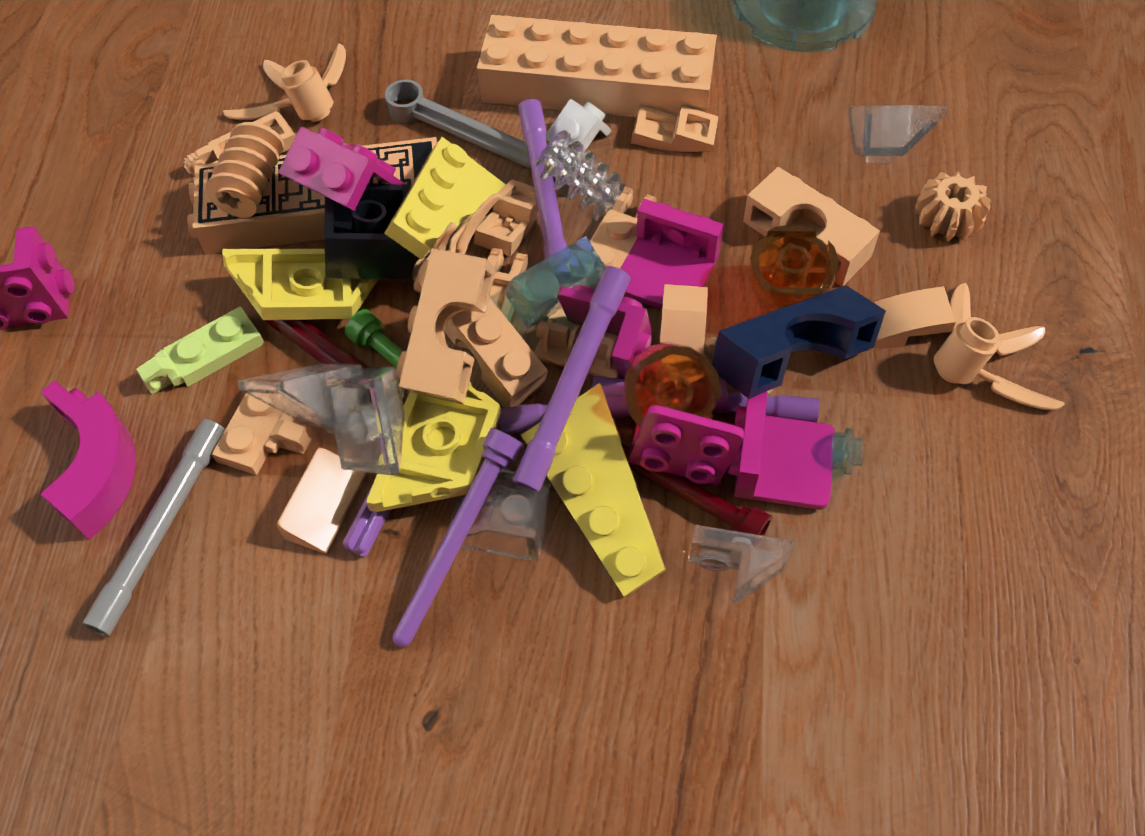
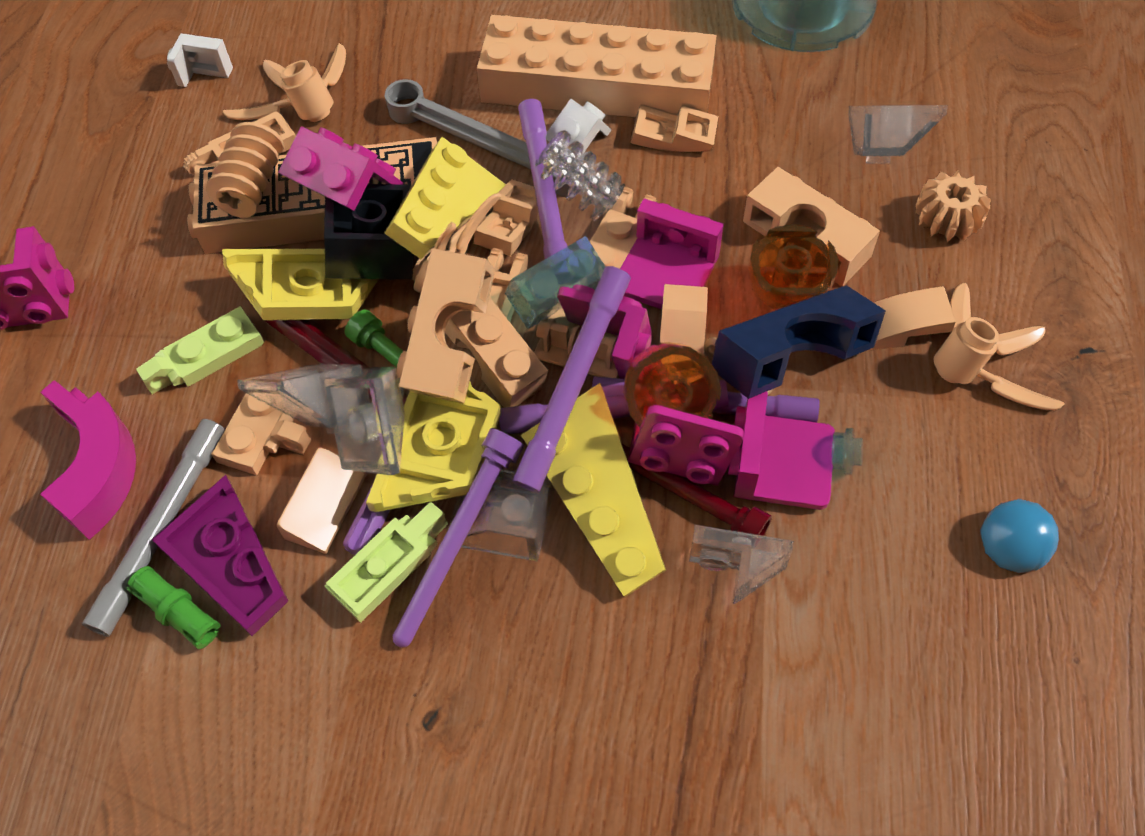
none -> bright green pin [126,566,221,649]
none -> magenta wing [152,475,288,636]
none -> white bracket [167,33,233,87]
none -> yellowish green hinge [325,502,448,623]
none -> dark azure hair [980,499,1059,573]

